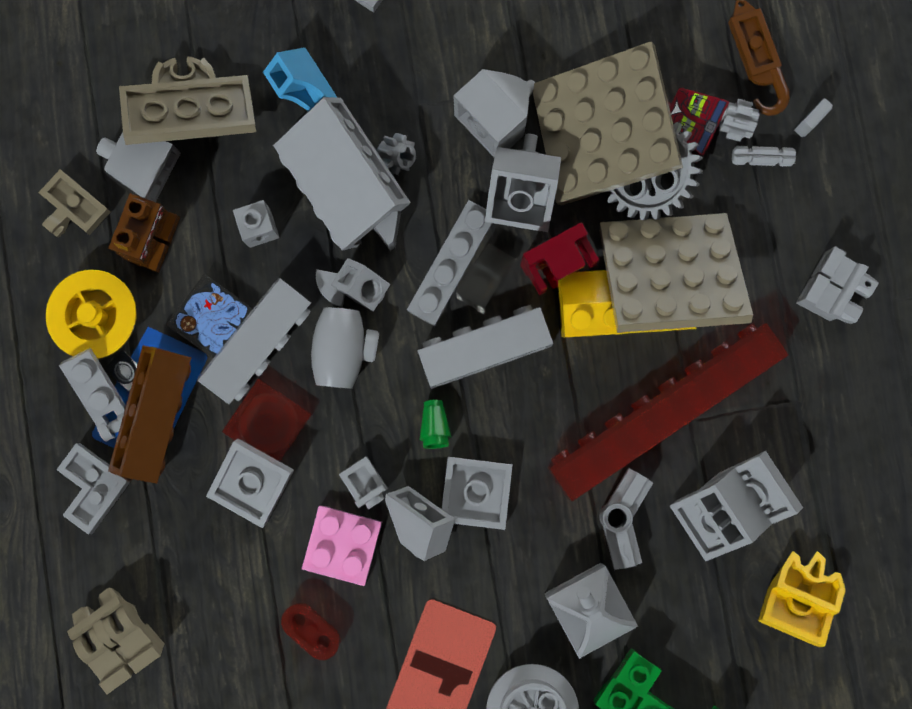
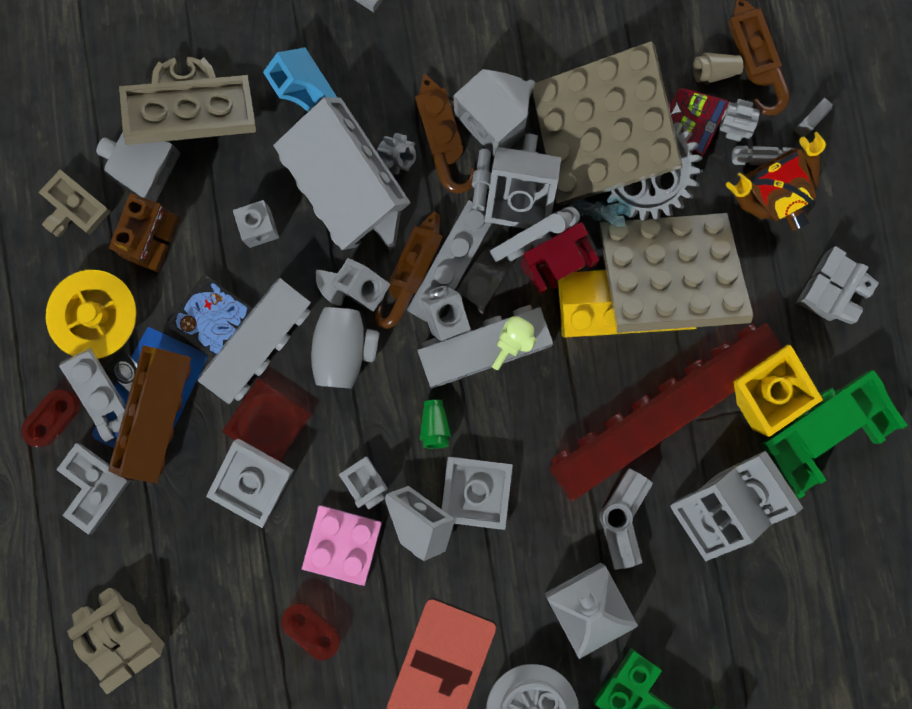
yellow plate [758,551,846,648] -> none
none -> clear red plate [21,389,79,447]
none -> reddish brown plate [374,211,443,329]
none -> reddish brown plate [415,74,476,194]
none -> light grey brick [420,286,471,341]
none -> light grey bar [472,149,492,211]
none -> light grey plate [490,207,580,262]
none -> yellowish green piece [491,316,537,371]
none -> clear light blue piece [568,199,631,227]
none -> dark tan cone [693,53,743,85]
none -> torso [726,132,826,231]
none -> yellow slope [734,345,823,437]
none -> green bracket [760,370,908,499]

